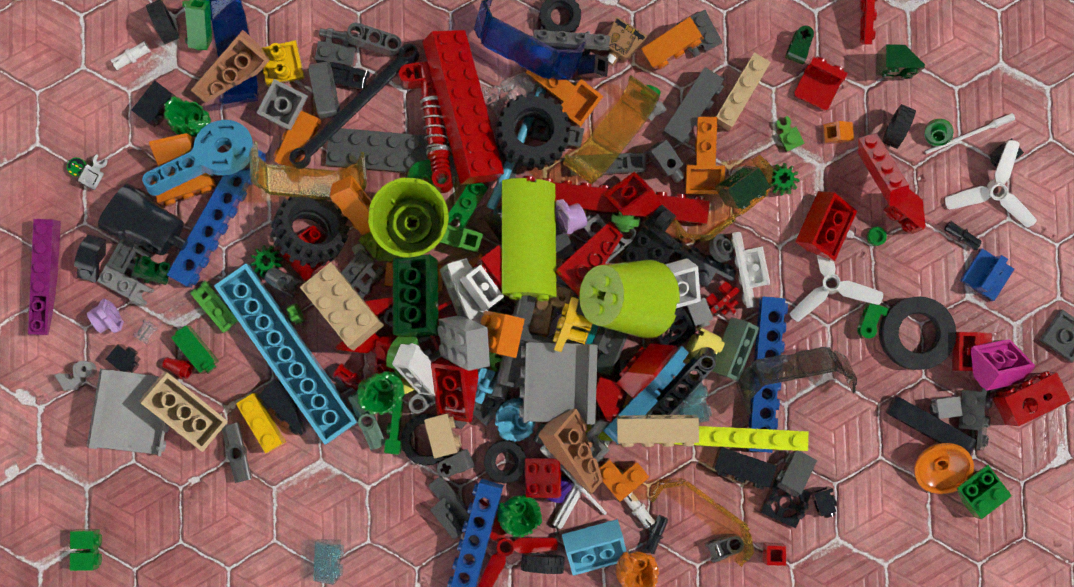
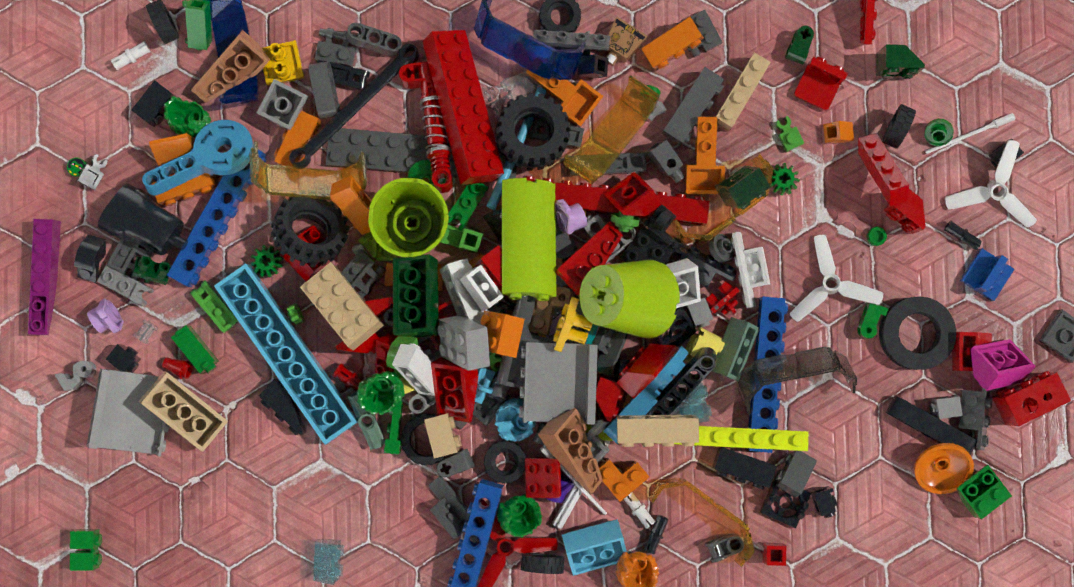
dark grey piece [222,422,252,483] -> none
yellow brick [236,393,286,454] -> none
dark grey piece [265,268,303,298] -> none
red slope [795,191,857,261] -> none

